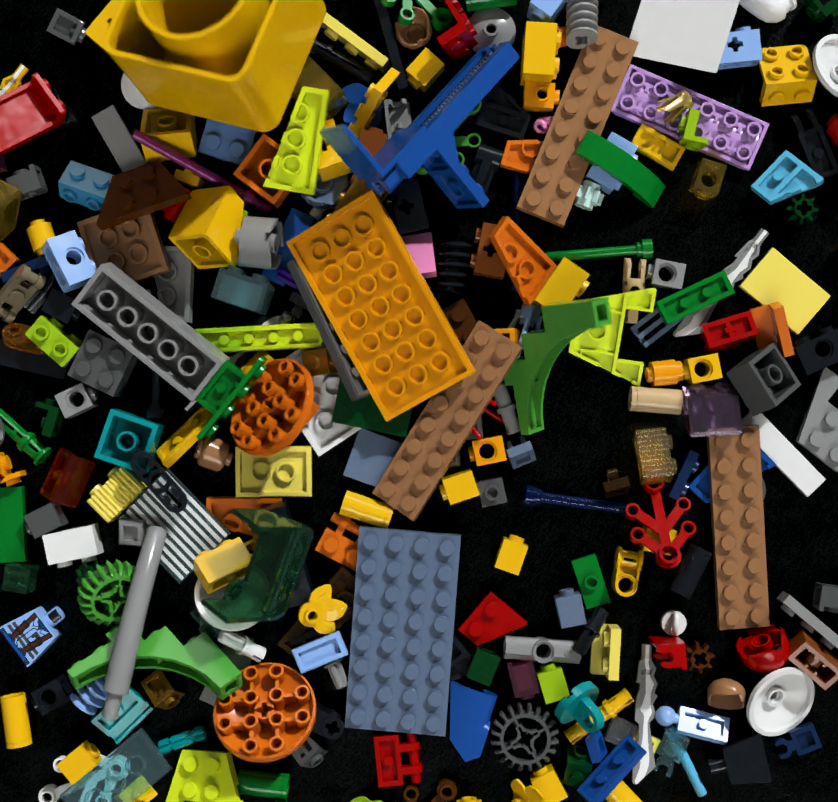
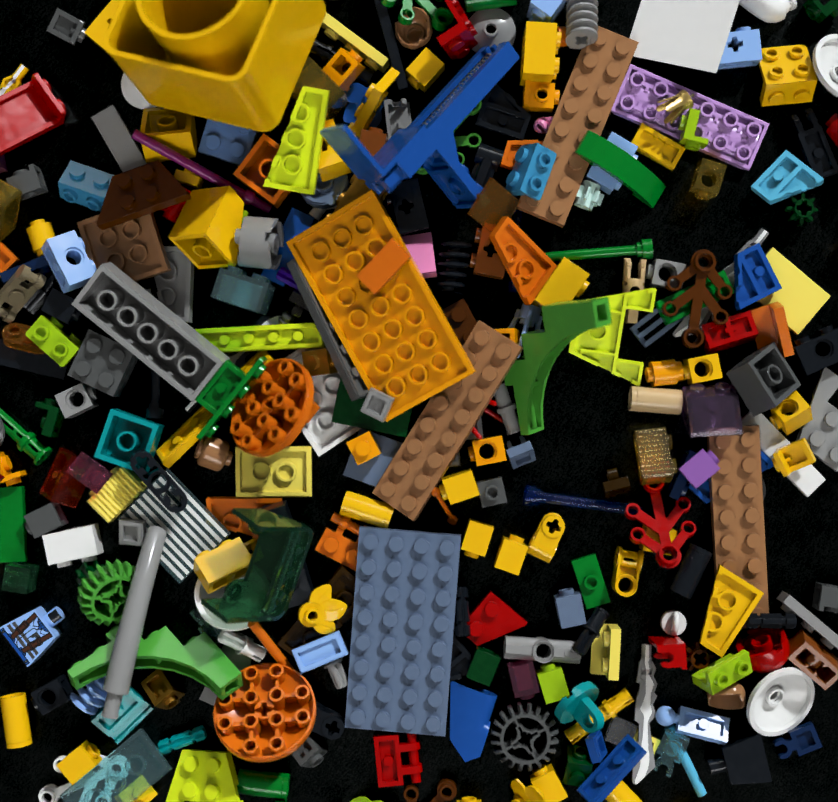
none -> clear pink brick [66,452,112,494]
none -> orange bar [247,619,294,669]
none -> light orange brick [321,47,365,92]
none -> light orange brick [346,430,382,465]
none -> orange tile [357,238,412,294]
none -> light grey tile [360,387,395,422]
none -> orange hinge [431,487,458,525]
none -> black axle [455,587,471,637]
none -> yellow brick [460,518,494,559]
none -> clear orange piece [467,178,521,232]
none -> dark azure bracket [504,143,557,201]
none -> yellow piece [527,512,565,563]
none -> reddish brown plant [661,249,733,348]
none -> medium lavender brick [678,449,720,489]
none -> lime bracket [691,649,753,695]
none -> yellow wing [699,564,764,657]
none -> blue wing [734,243,782,311]
none -> black axle [745,613,797,629]
none -> yellow brick [769,390,813,435]
none -> yellow bracket [772,437,816,477]

